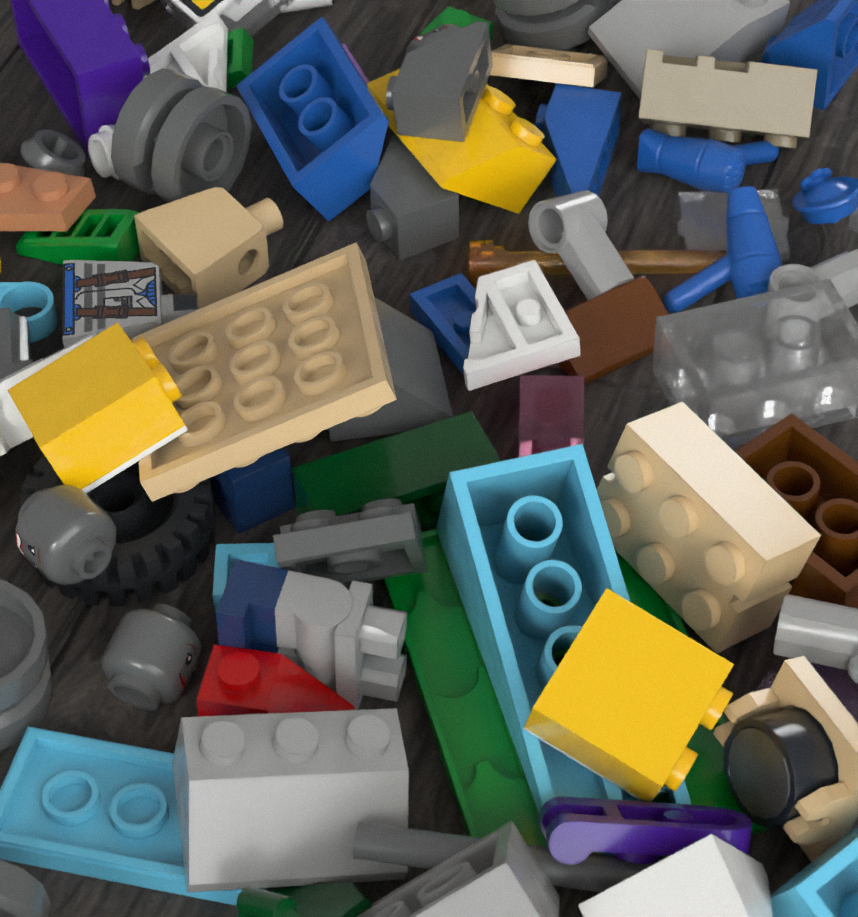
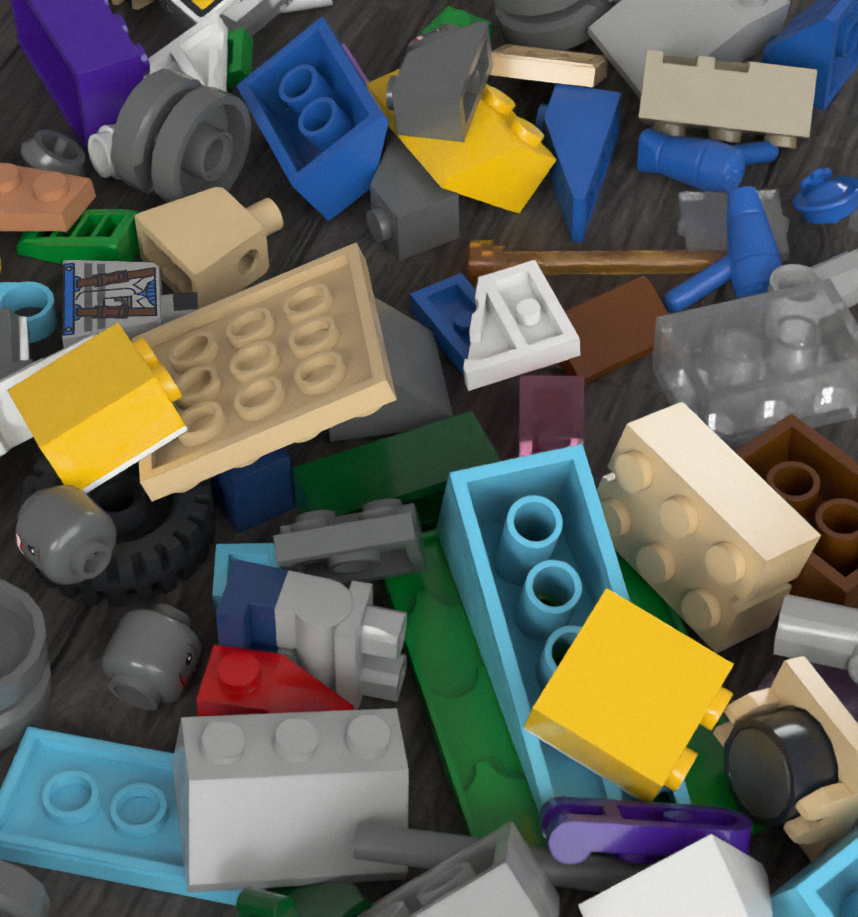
light grey piece [528,190,634,300] -> none

